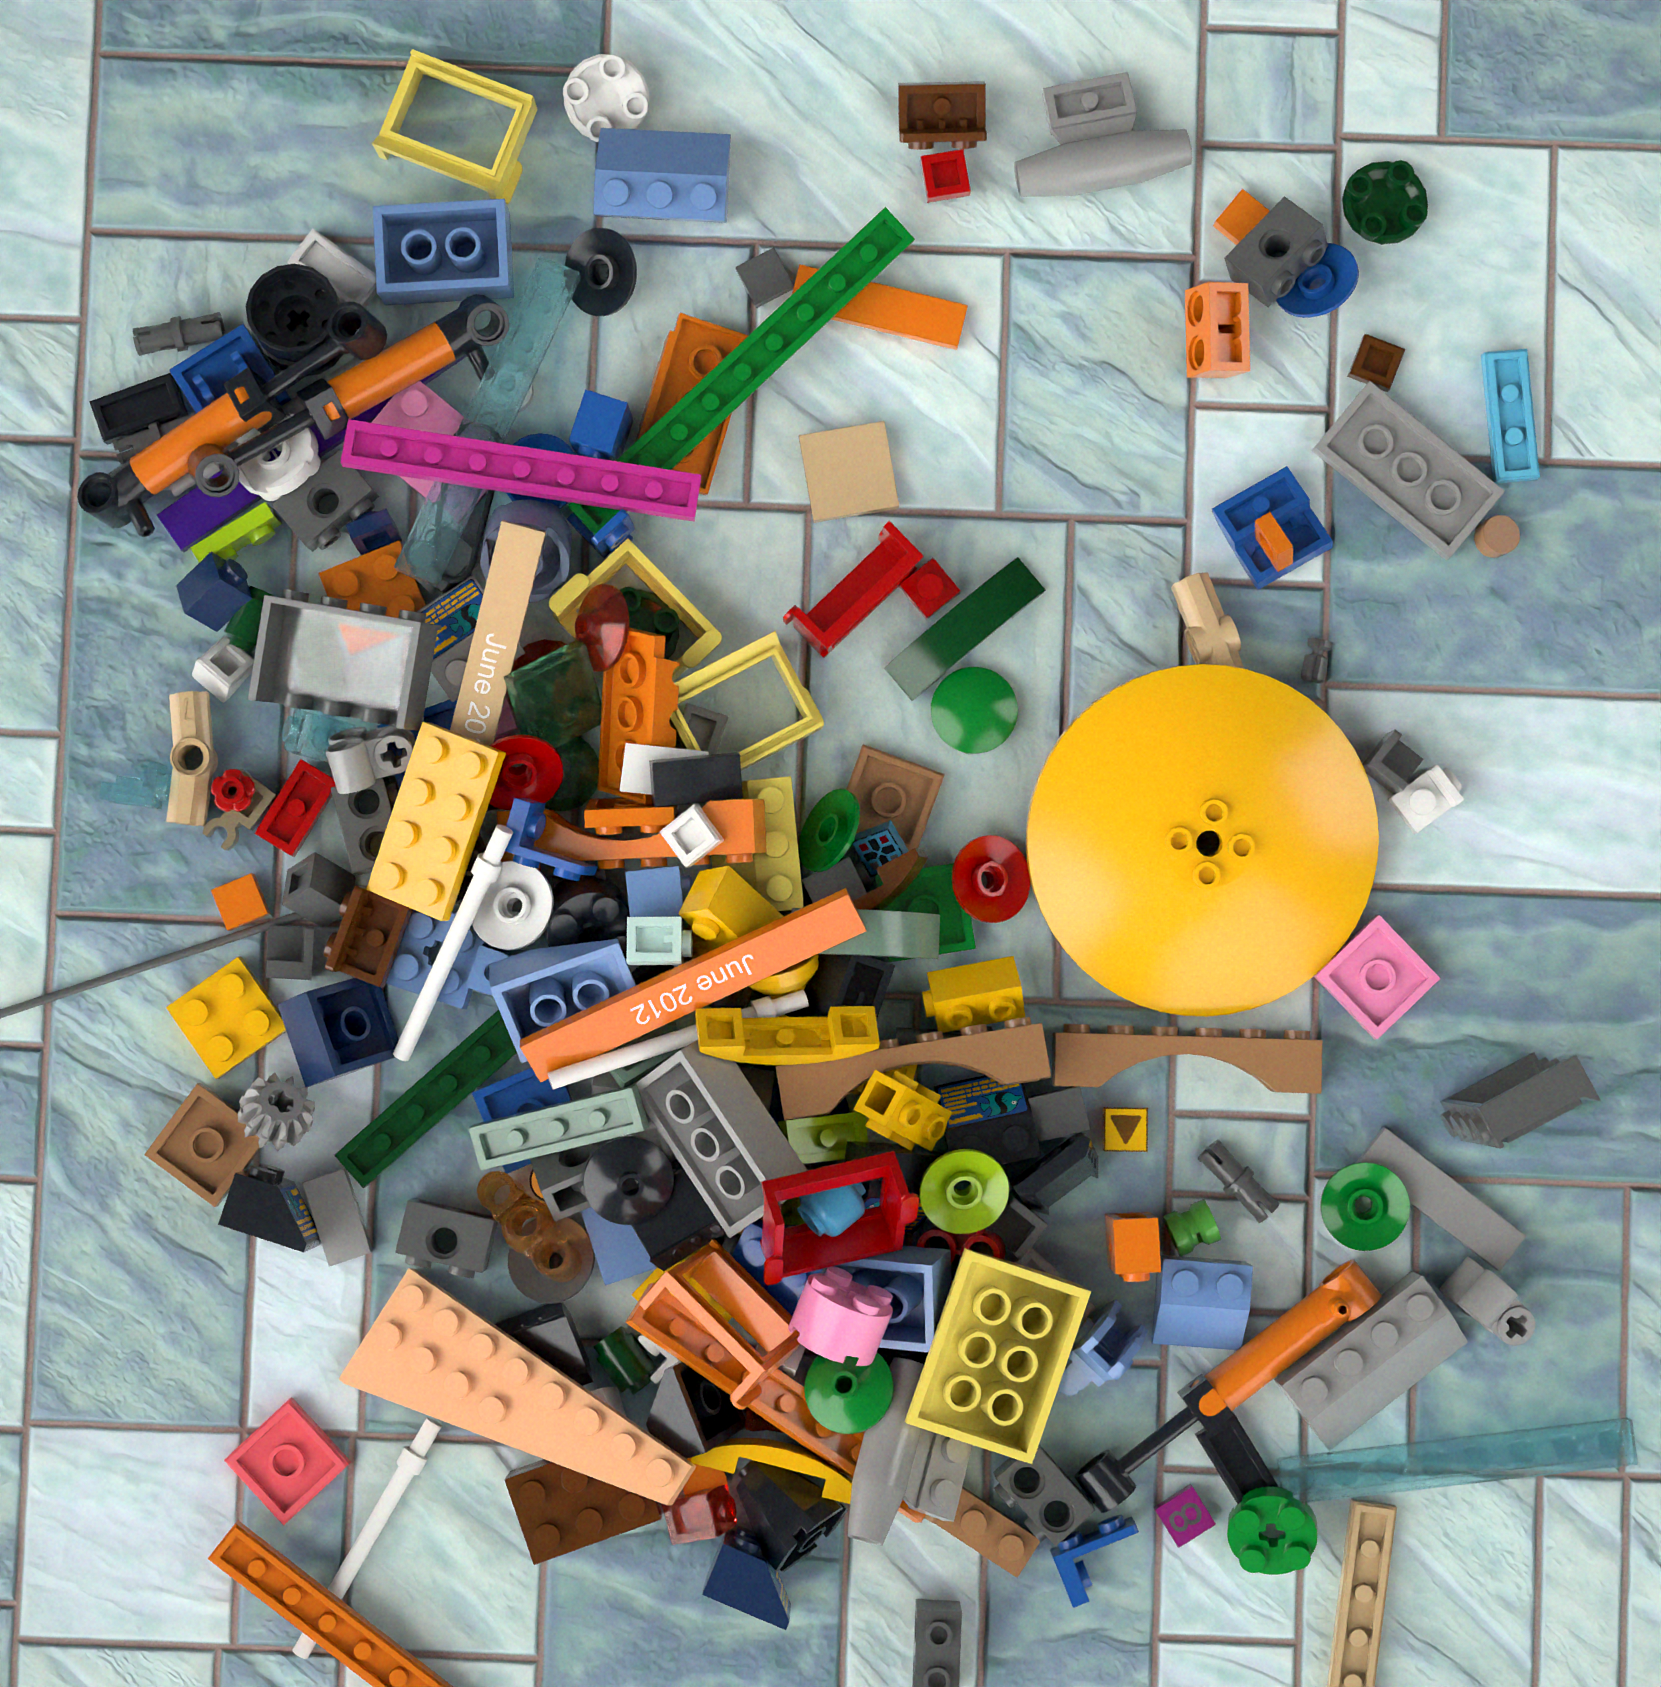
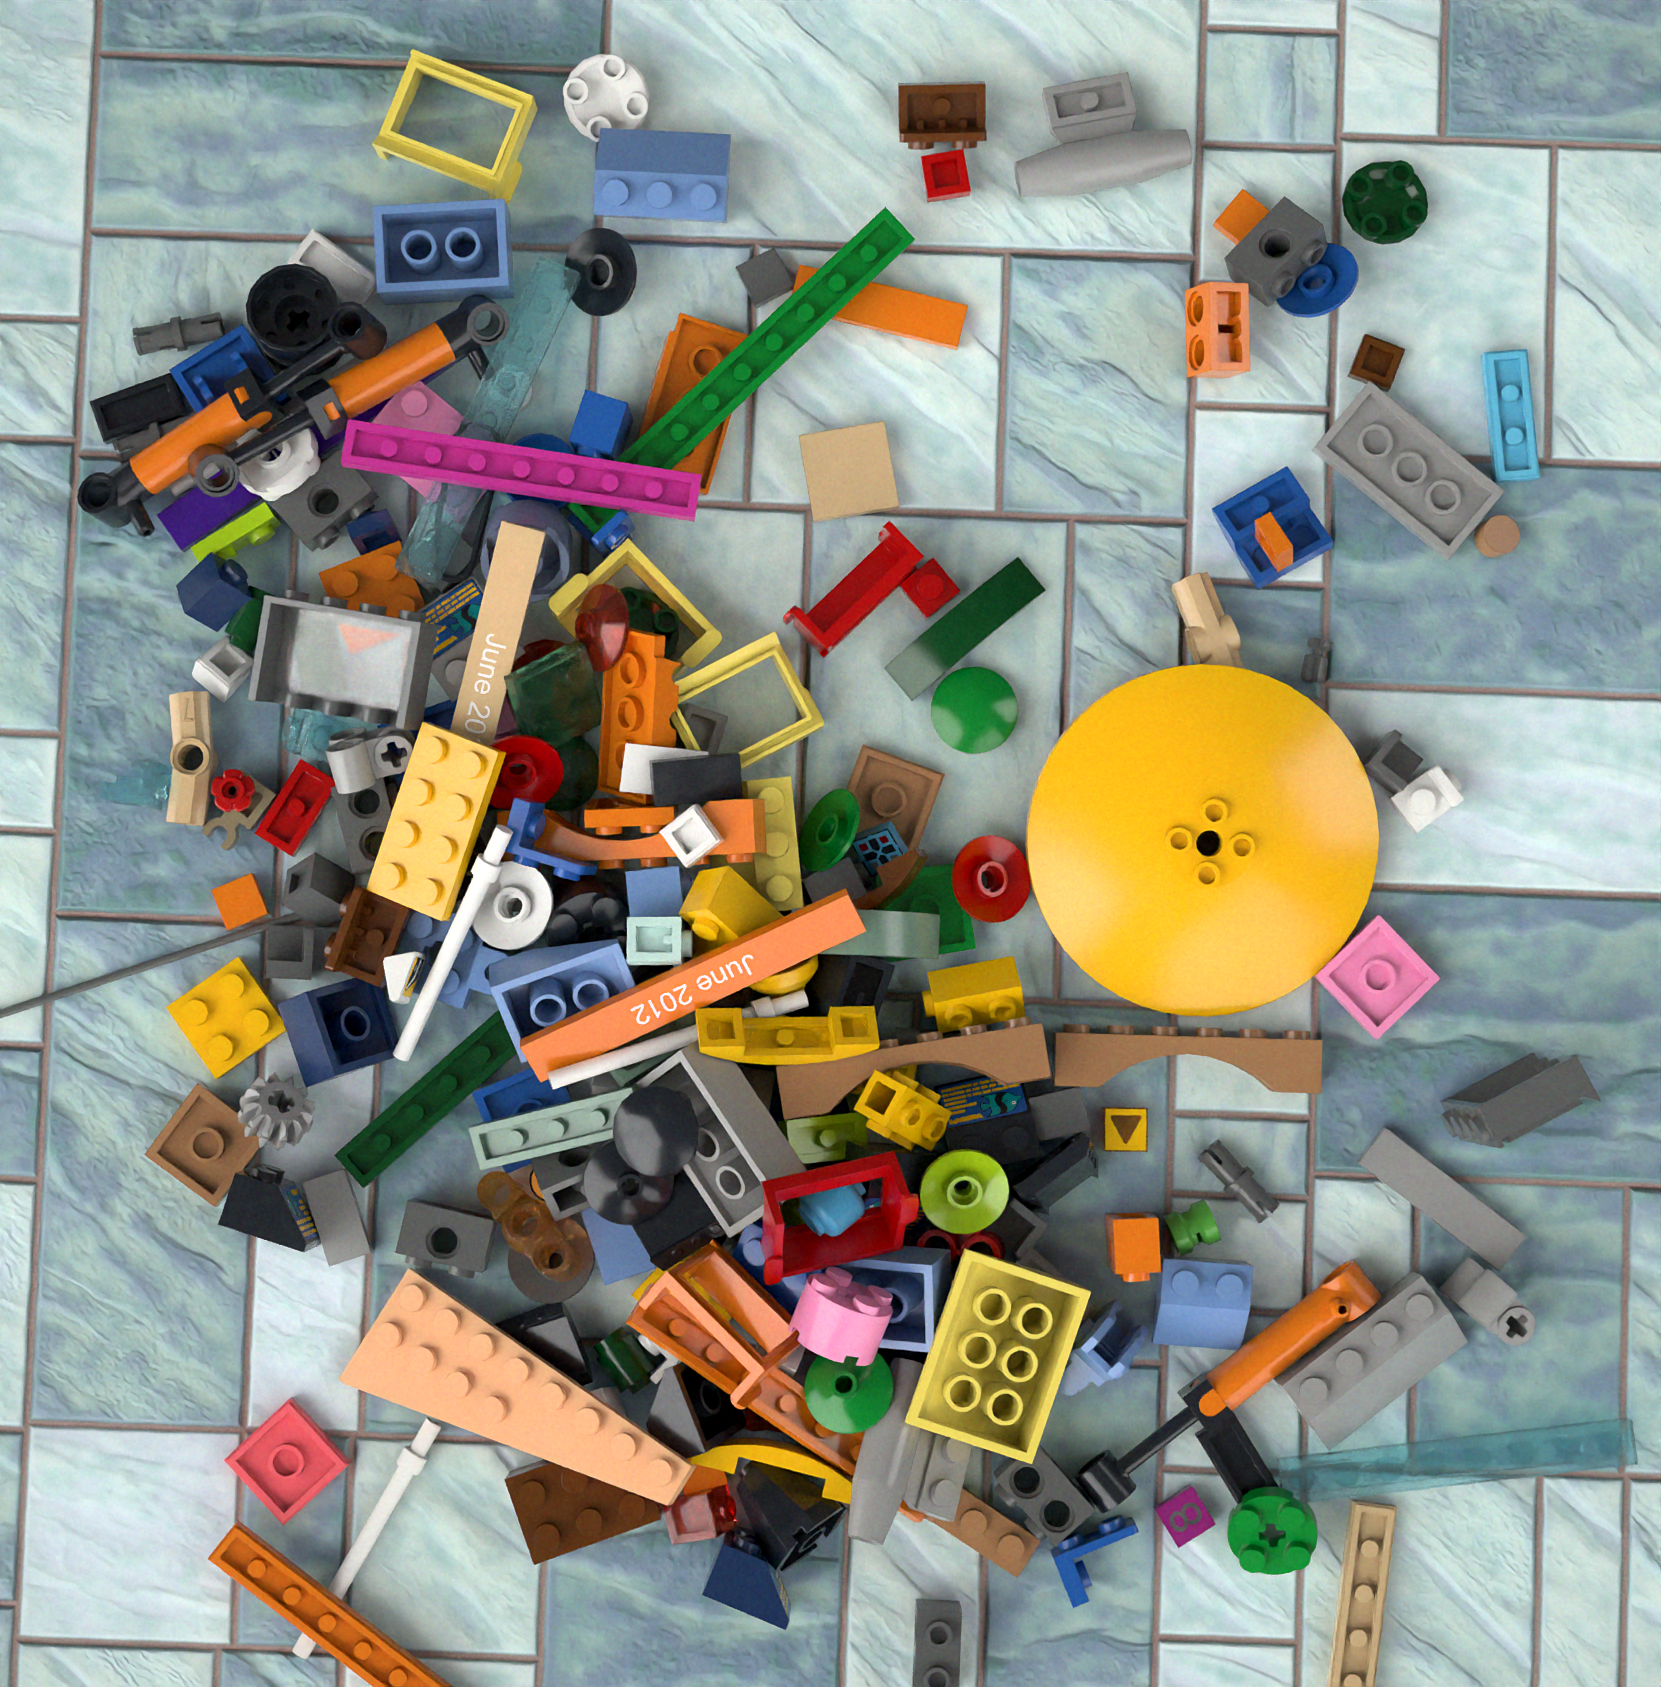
green dish [1320,1162,1410,1251] -> none
none -> white slope [383,951,425,1004]
none -> black dish [613,1086,699,1177]

